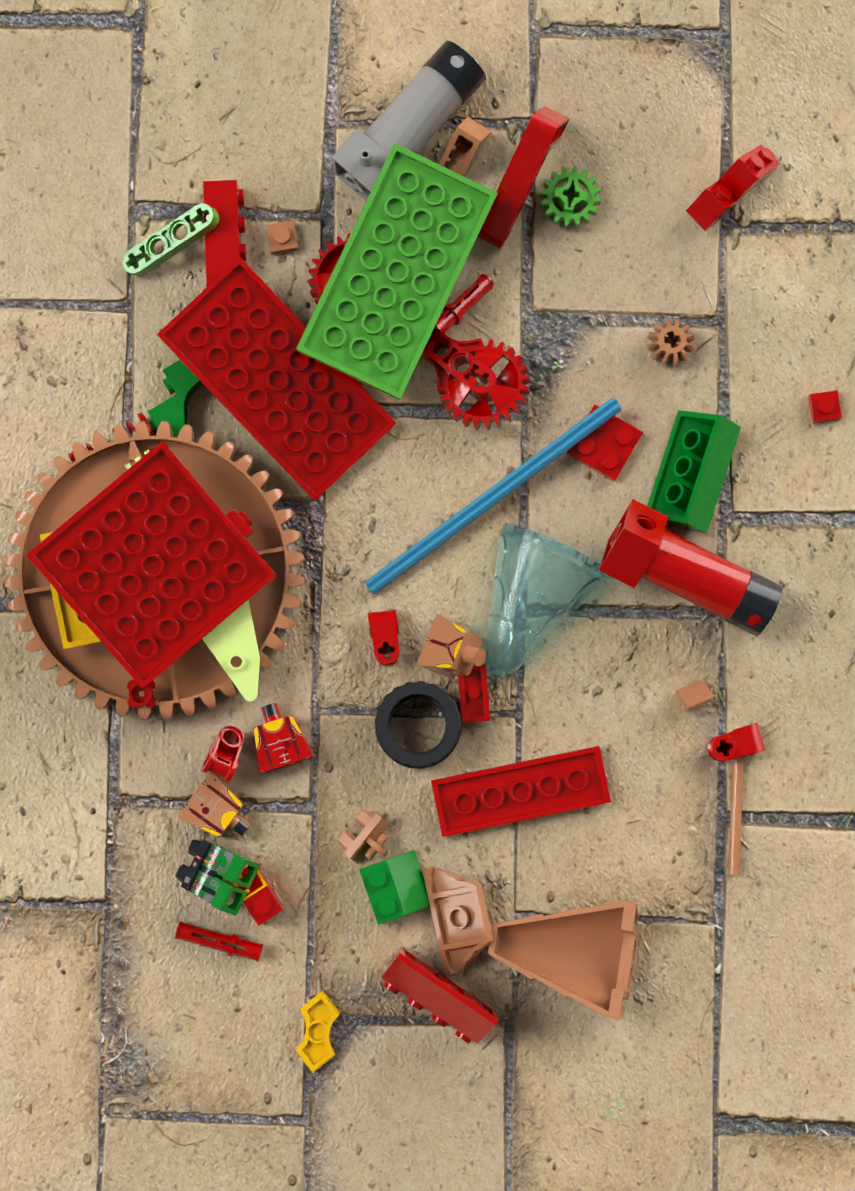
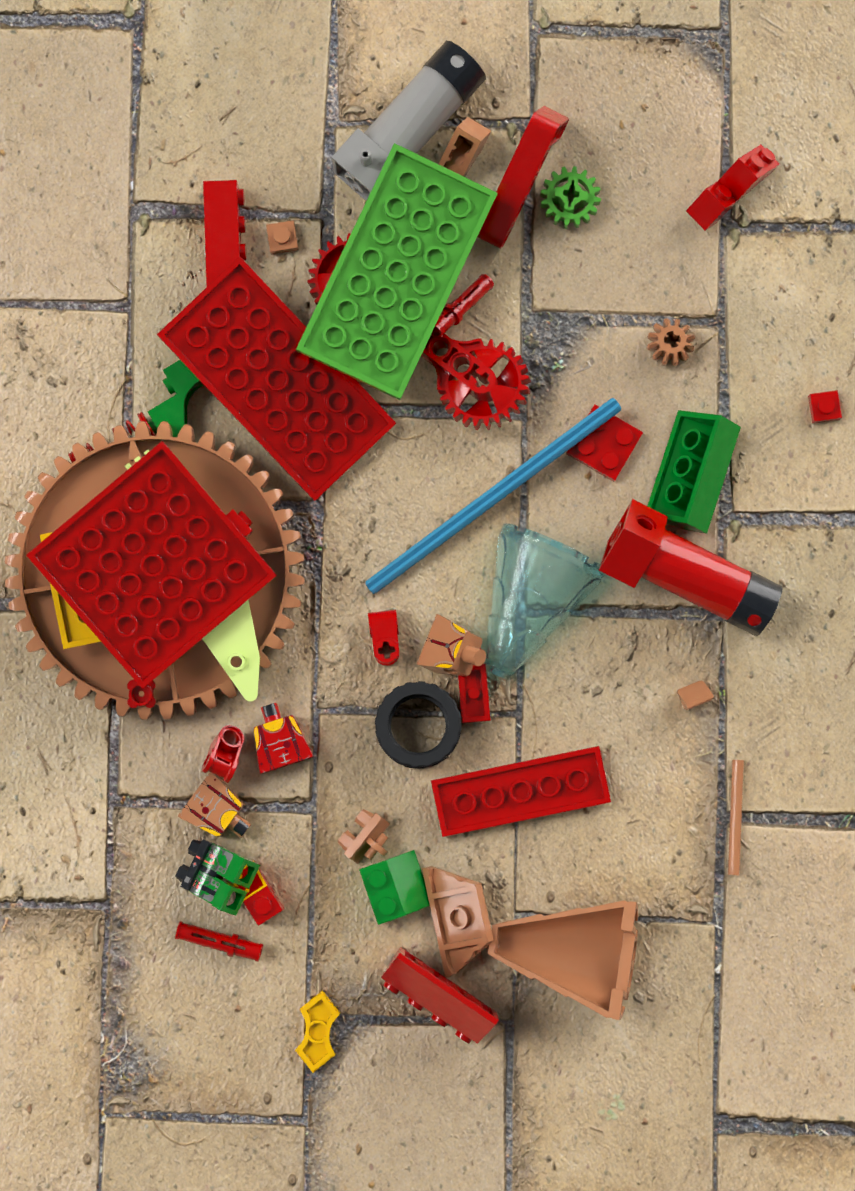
bright green beam [122,203,219,276] -> none
red piece [707,723,766,762] -> none

